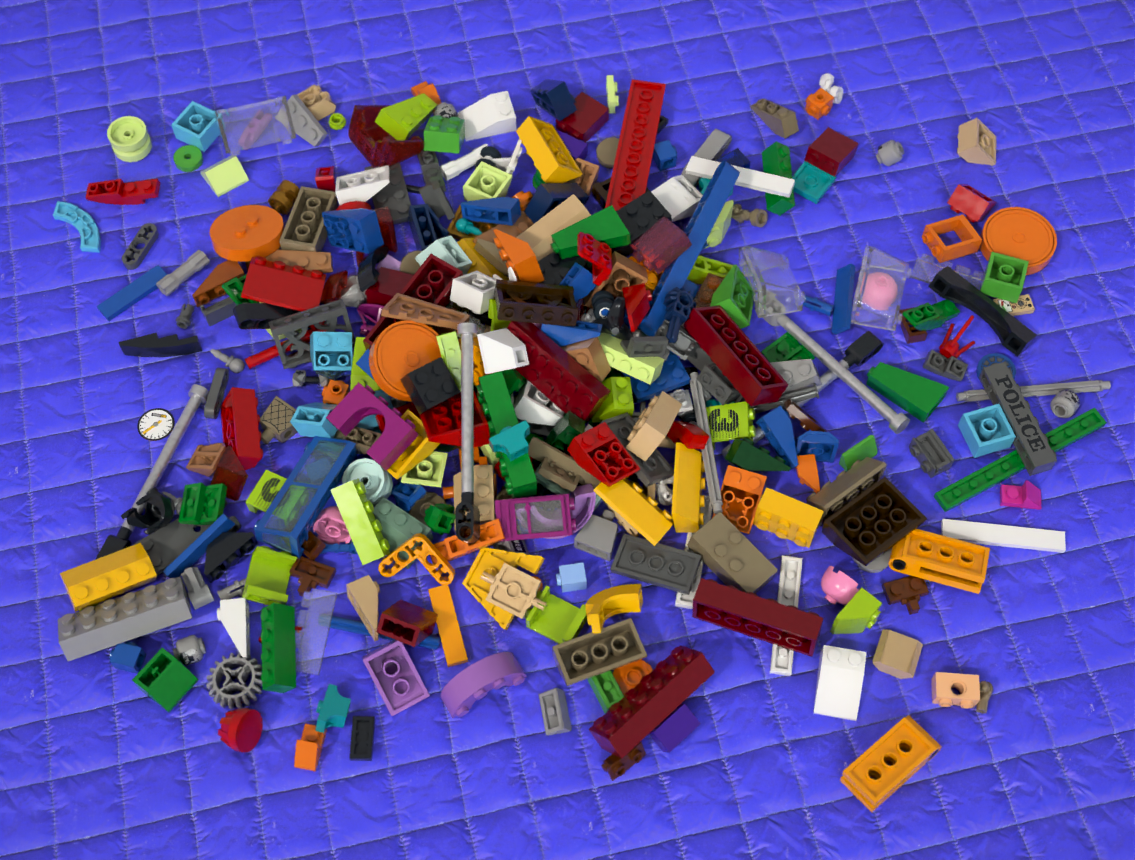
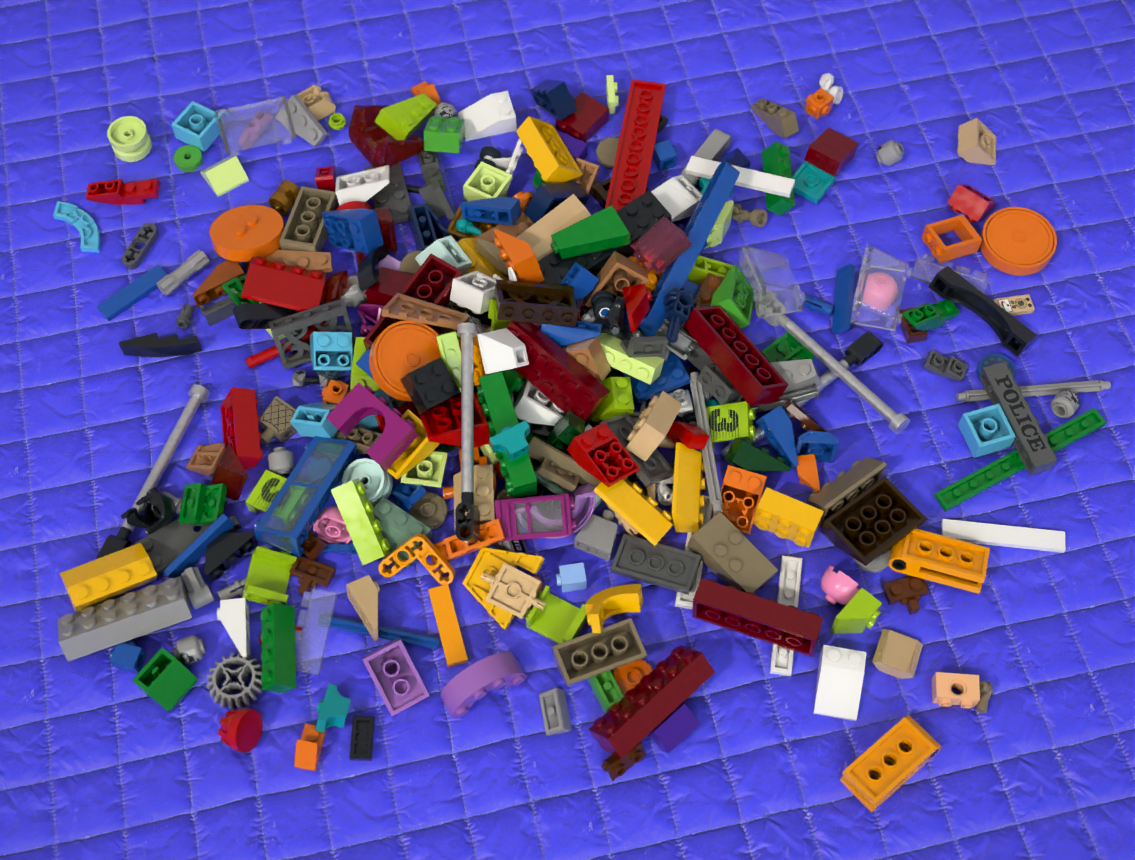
white sticker [137,408,174,441] -> none
dark grey beam [204,368,229,419] -> none
light grey bar [211,349,244,373] -> none
dark red brick [376,599,438,647] -> none
green piece [424,504,455,535] -> none
white axle [439,144,488,181] -> none
red bracket [577,232,612,286] -> none
bright green slope [839,435,878,472] -> none
green slope [866,362,949,423] -> none
dark grey hinge [909,429,955,478] -> none
red plant [939,315,975,358] -> none
bright green brick [980,252,1029,303] -> none
dark pink slope [1000,480,1042,510] -> none
none -> light grey head [268,447,295,477]

